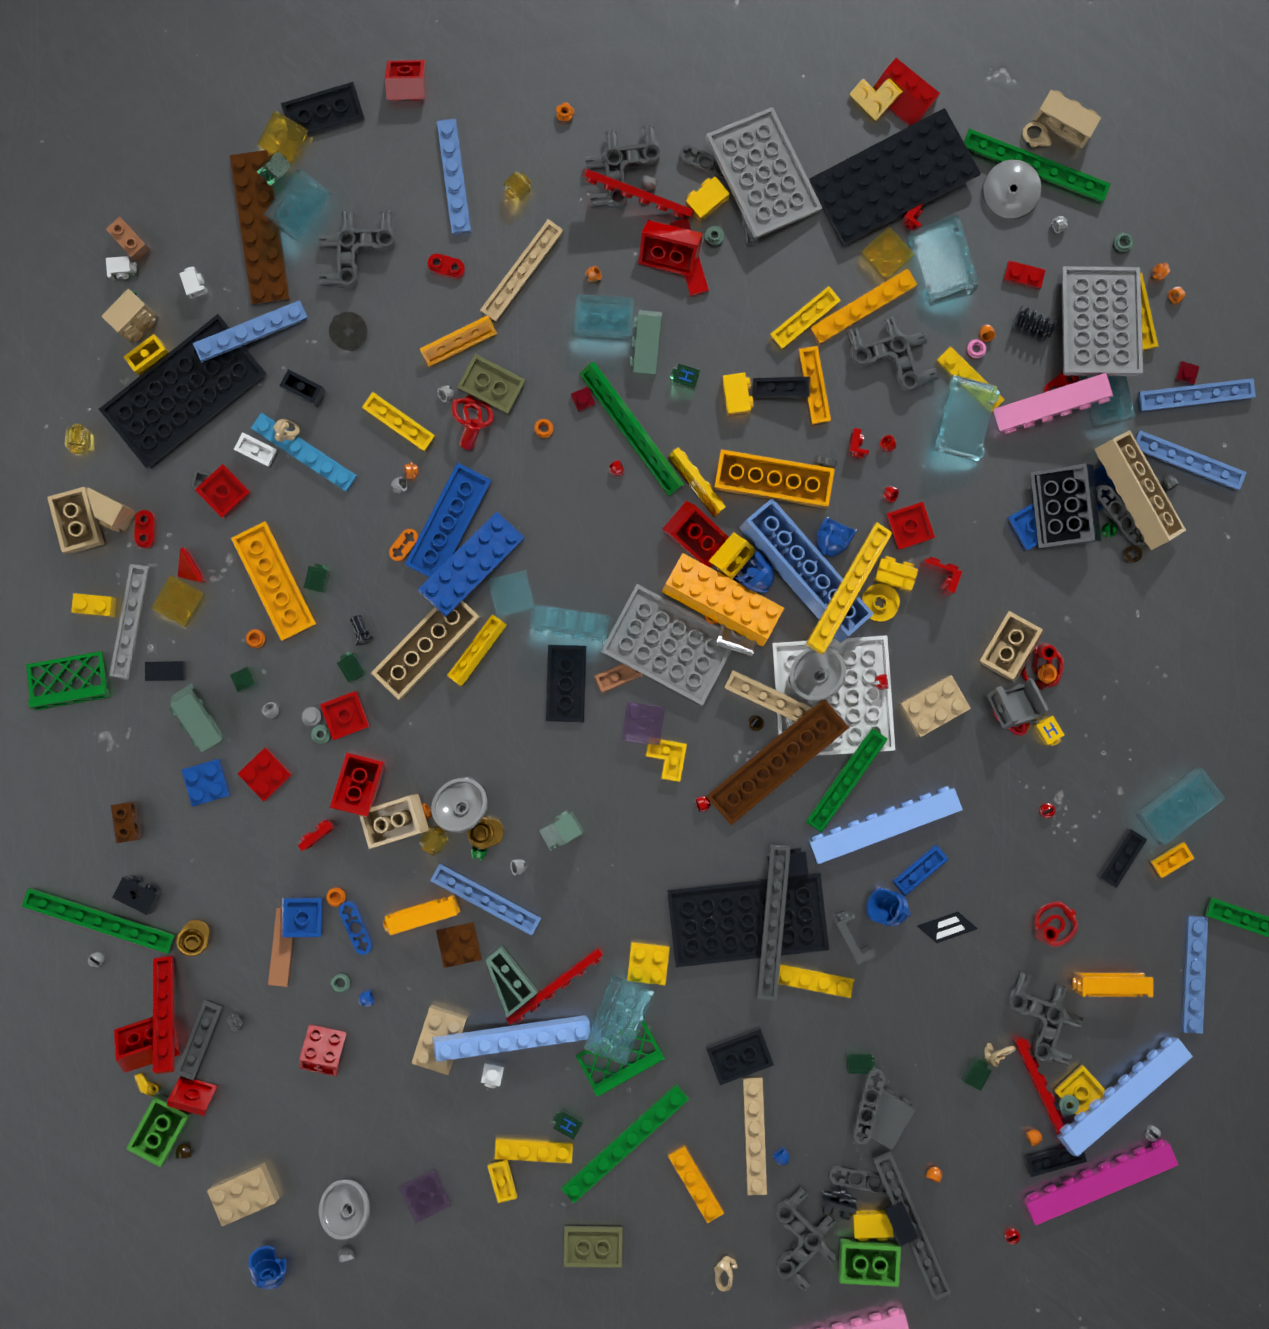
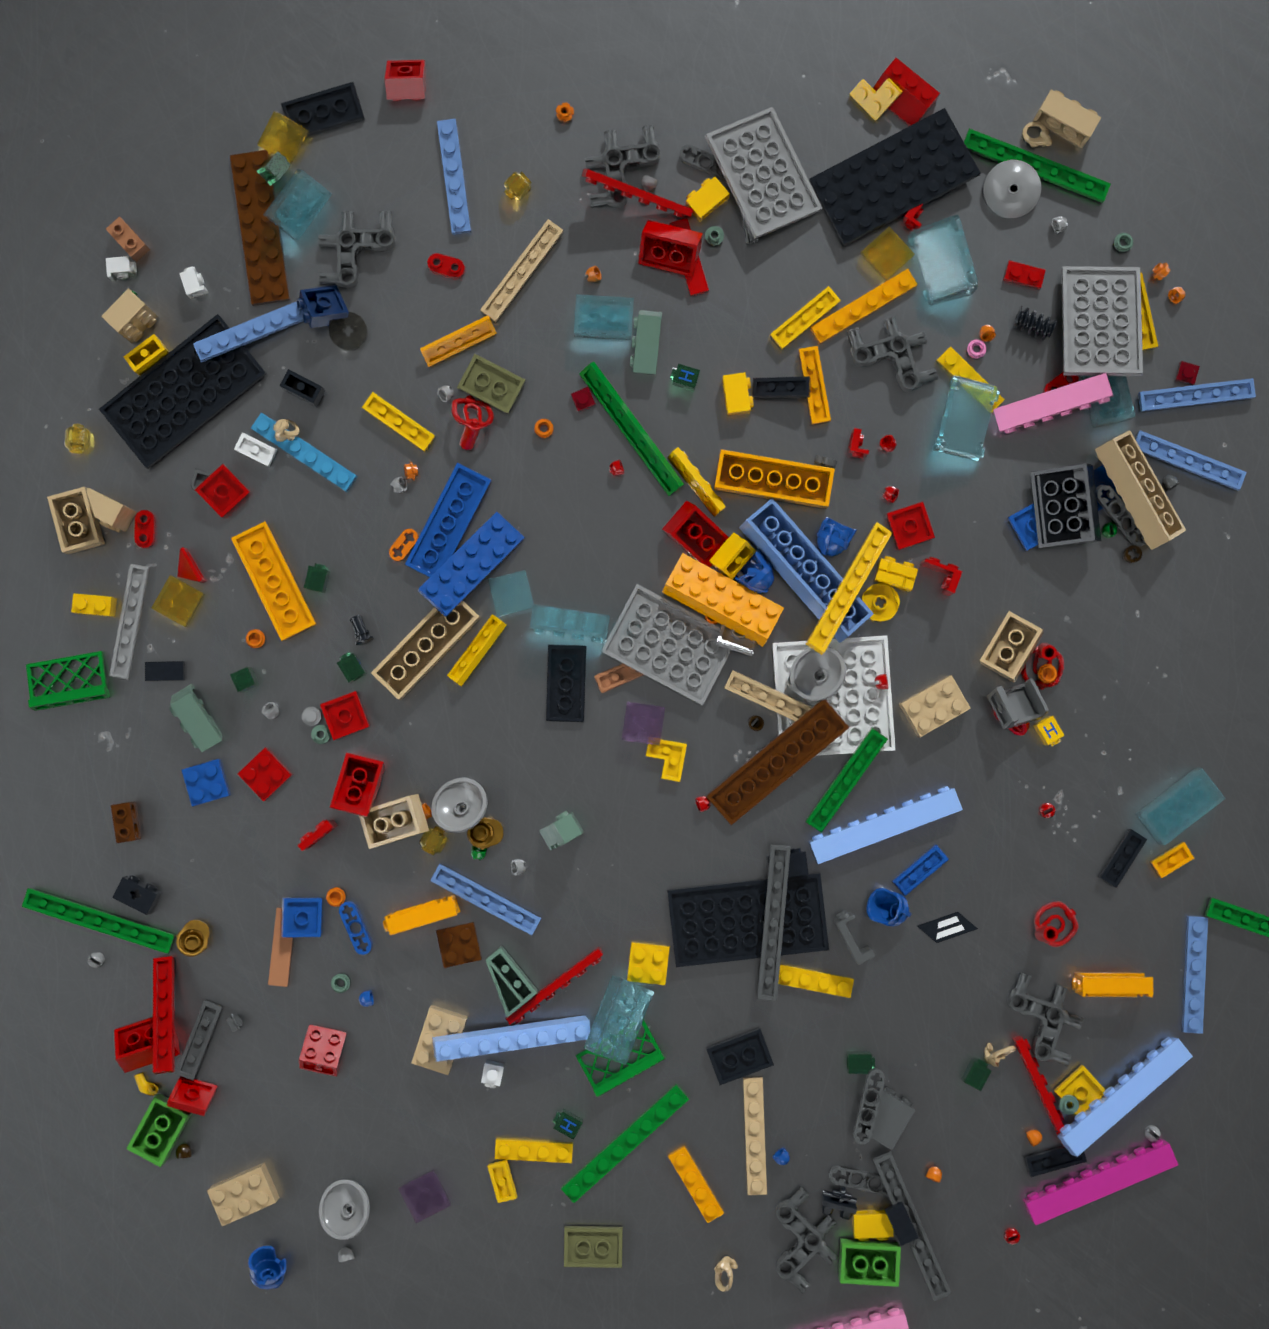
none -> dark blue plate [297,285,349,328]

